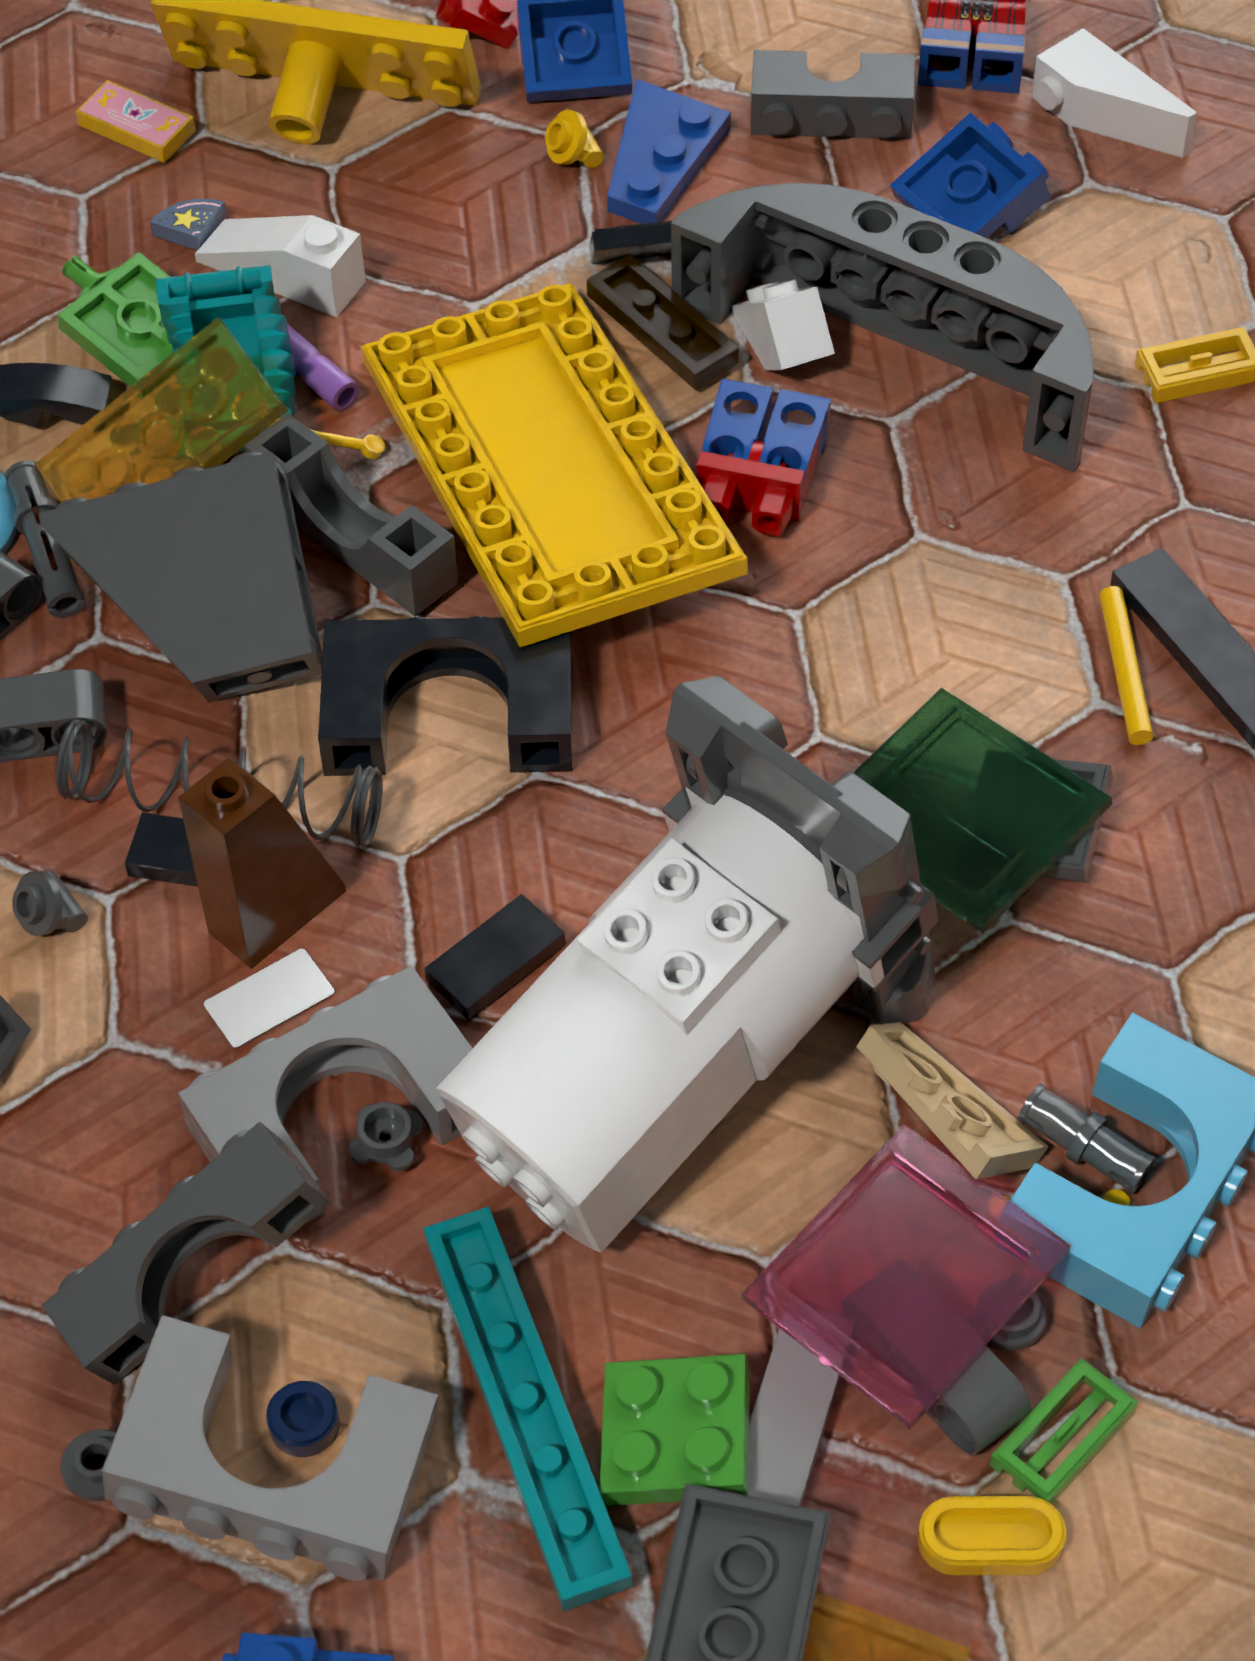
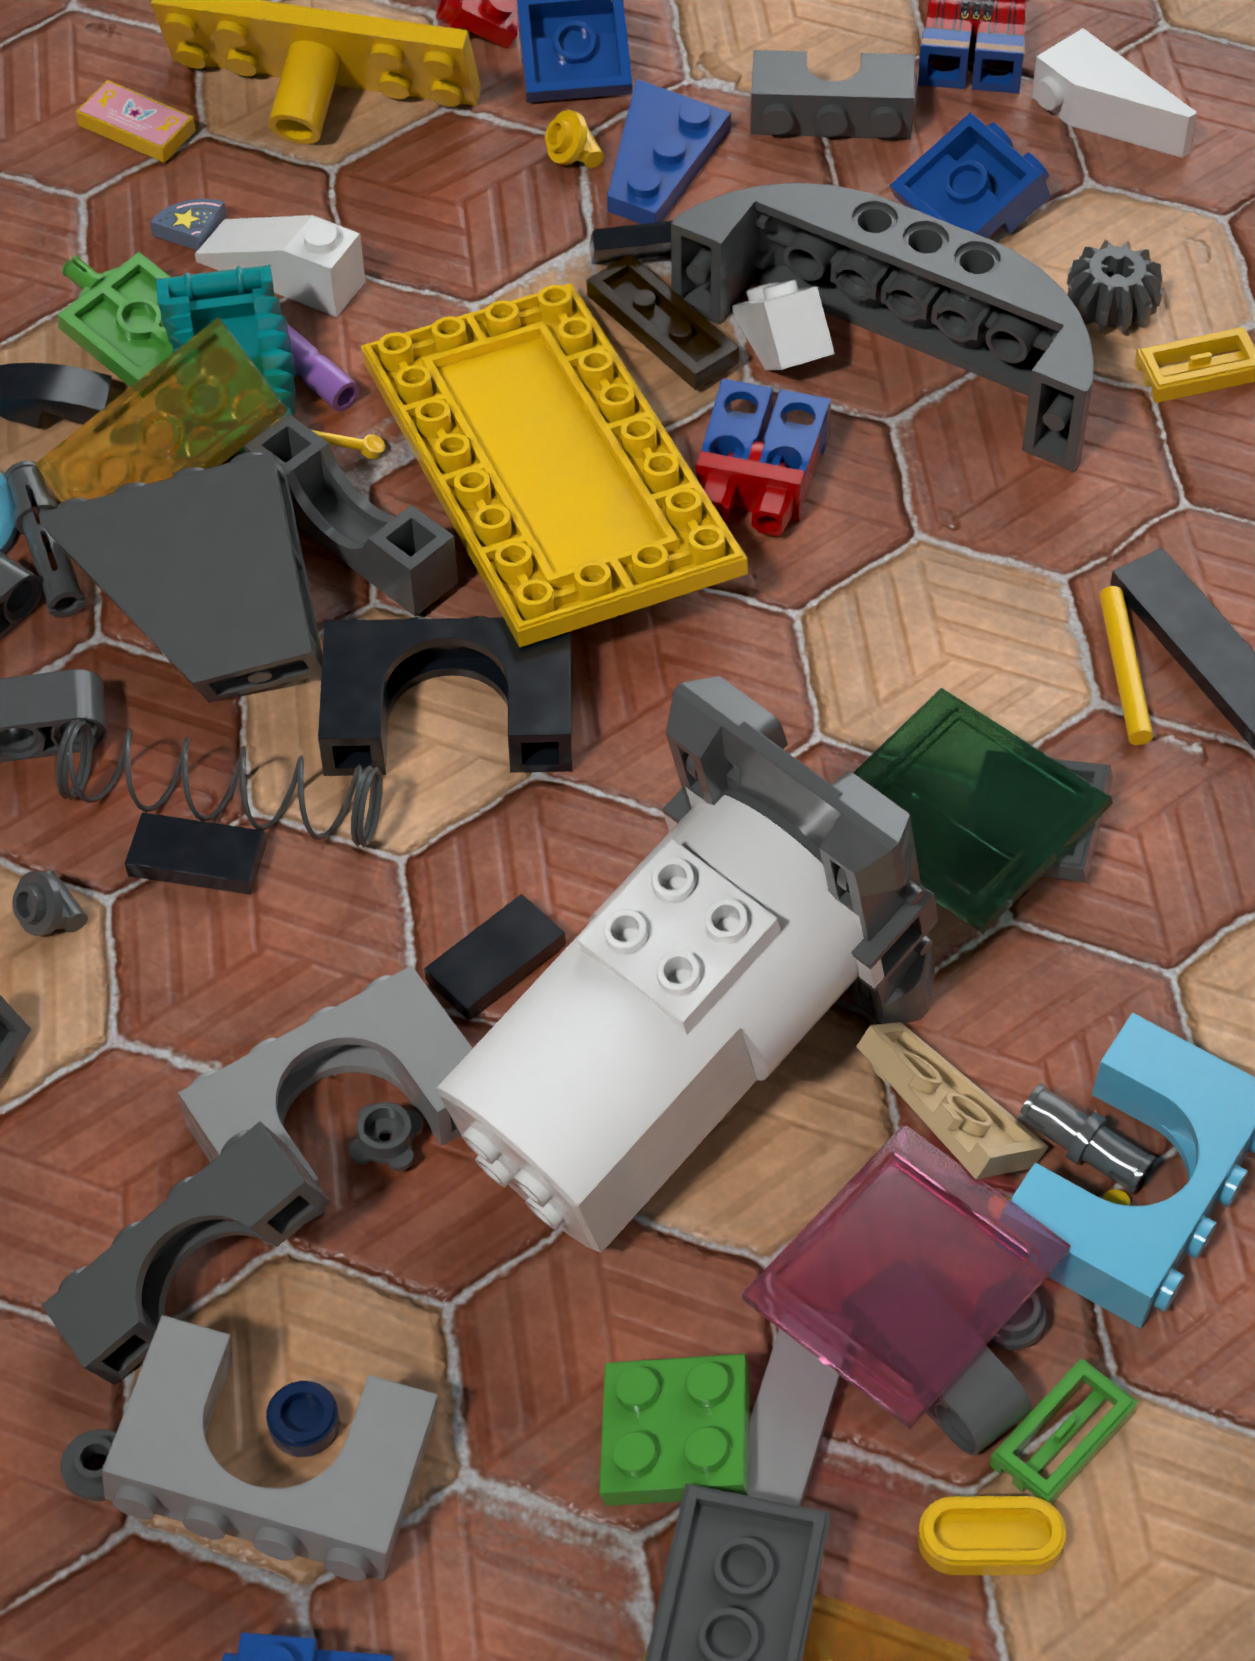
reddish brown slope [178,757,346,969] -> none
white sticker [204,949,335,1048] -> none
teal plate [423,1206,632,1612] -> none
none -> dark grey gear [1067,239,1163,335]

